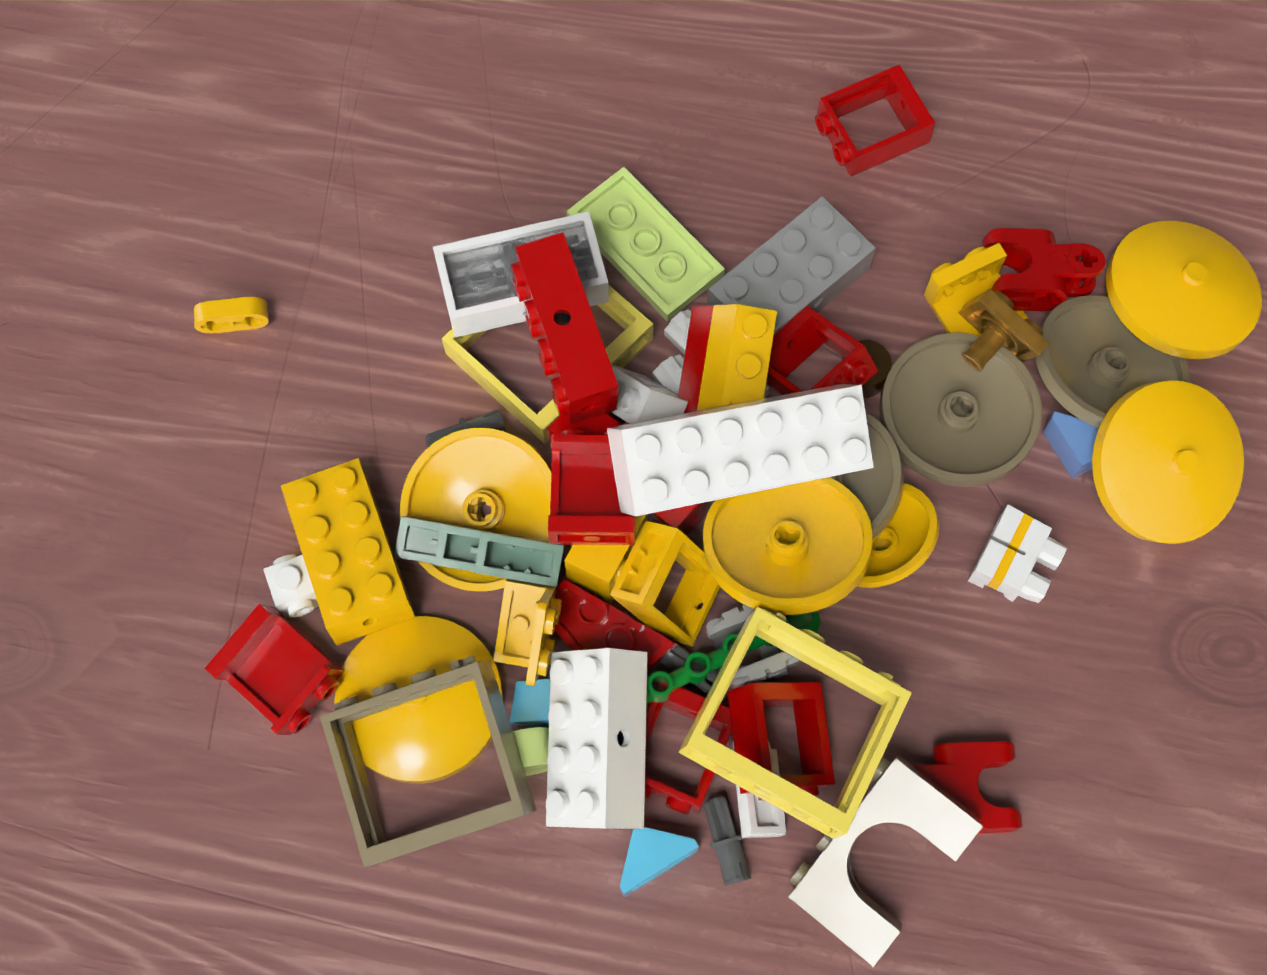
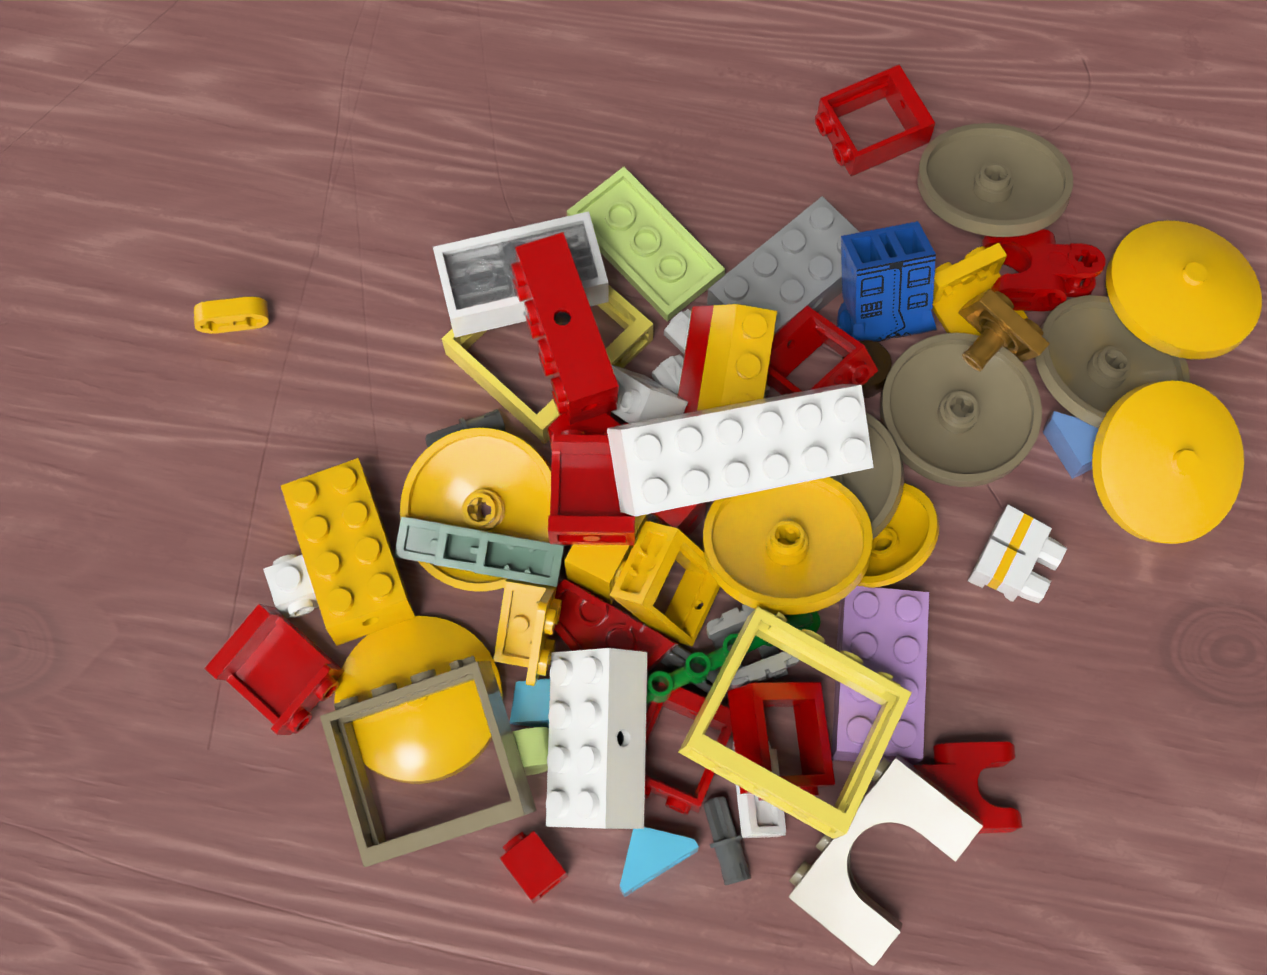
none -> red brick [499,831,568,904]
none -> lavender brick [831,586,929,765]
none -> blue piece [837,221,937,342]
none -> dark tan dish [917,123,1074,237]

